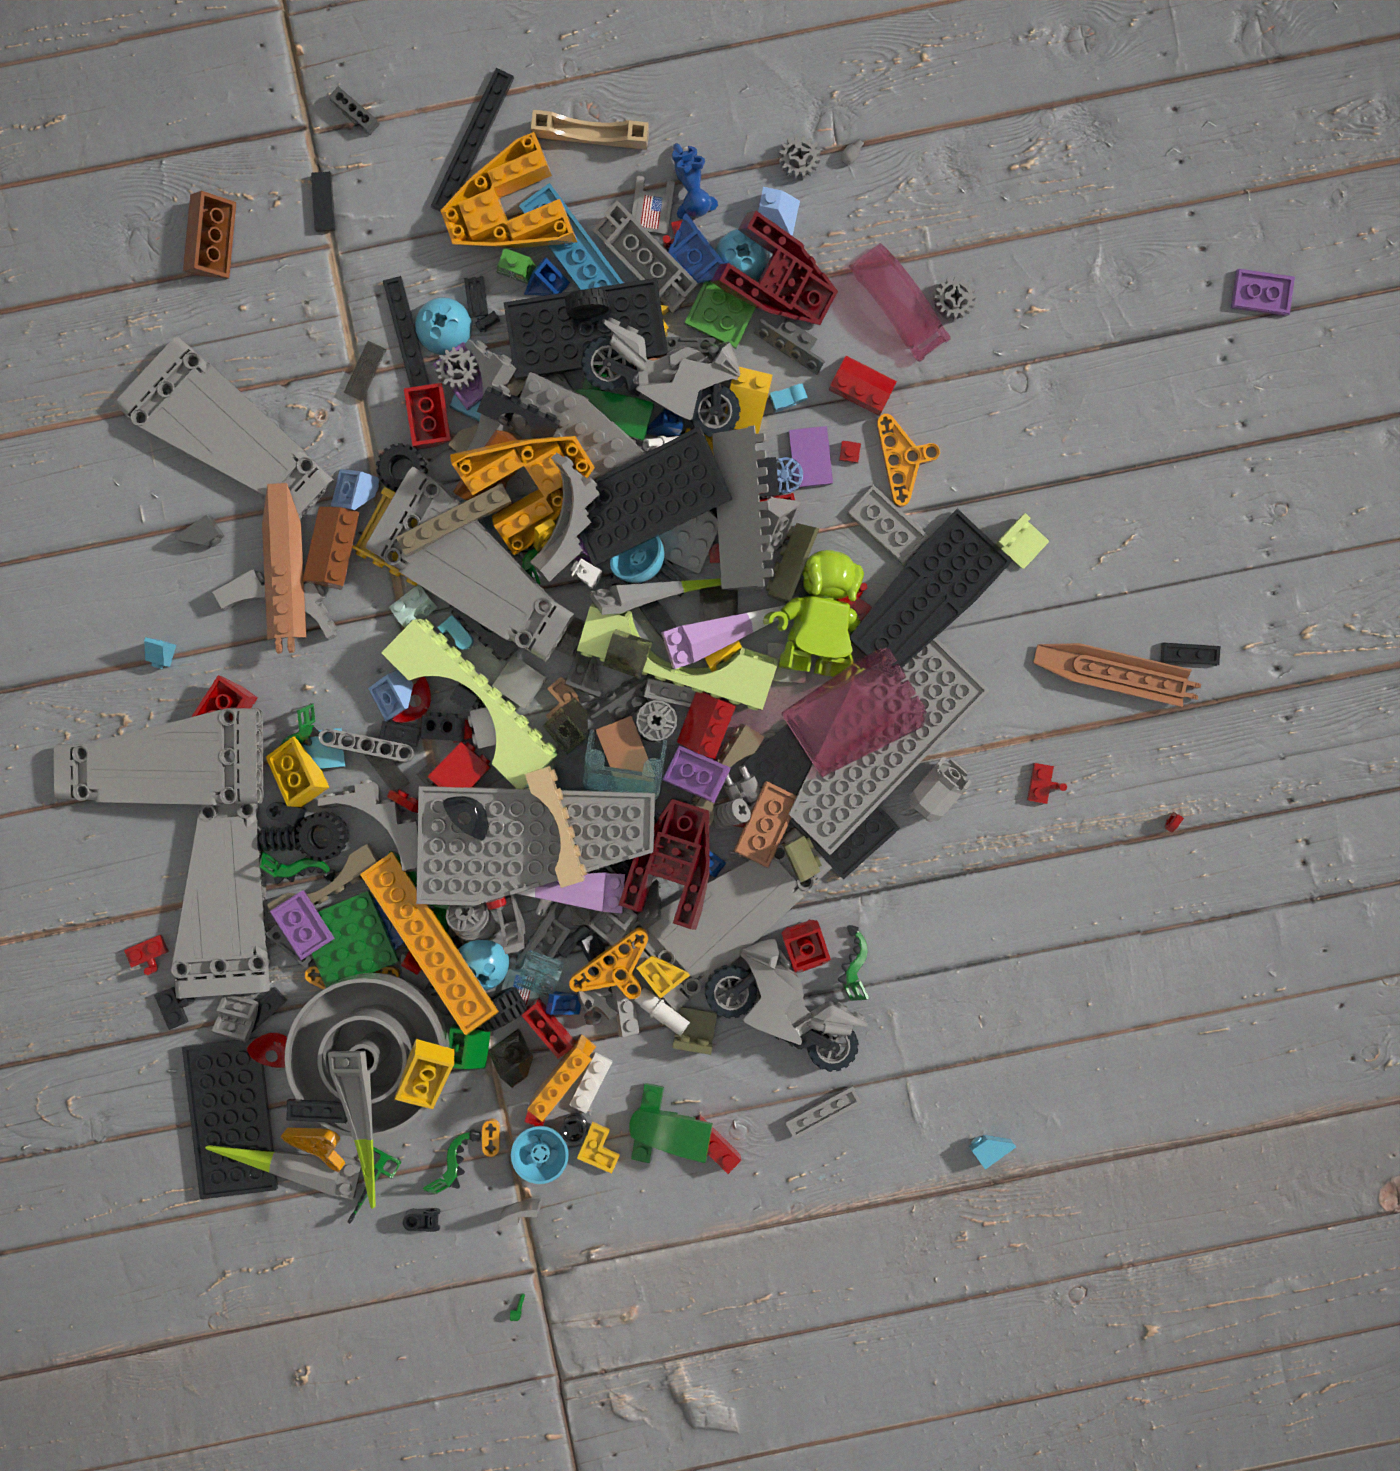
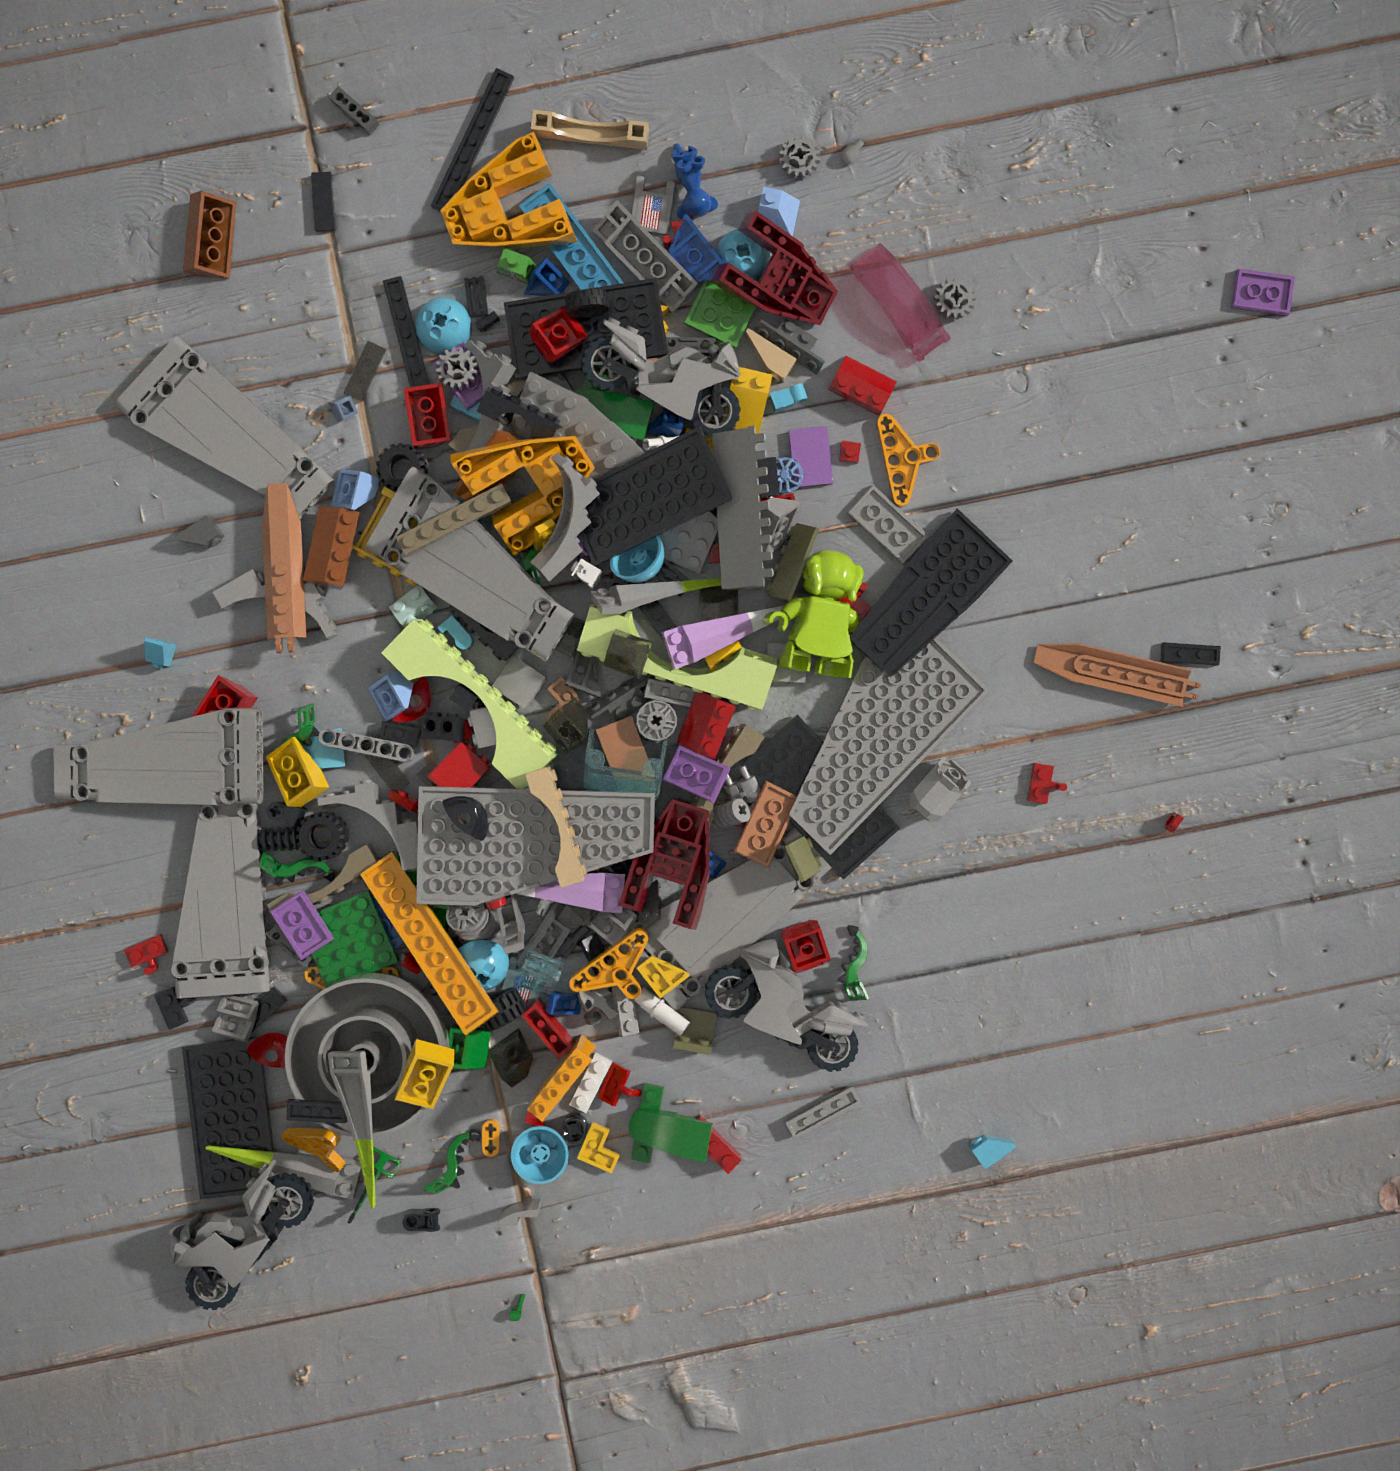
clear pink windscreen [781,648,927,777] -> none
yellowish green bracket [995,513,1049,569] -> none
none -> piece [169,1159,314,1310]
none -> sand blue slope [328,395,358,421]
none -> red slope [529,307,587,362]
none -> red plate [597,1062,642,1106]
none -> tan slope [745,328,797,383]

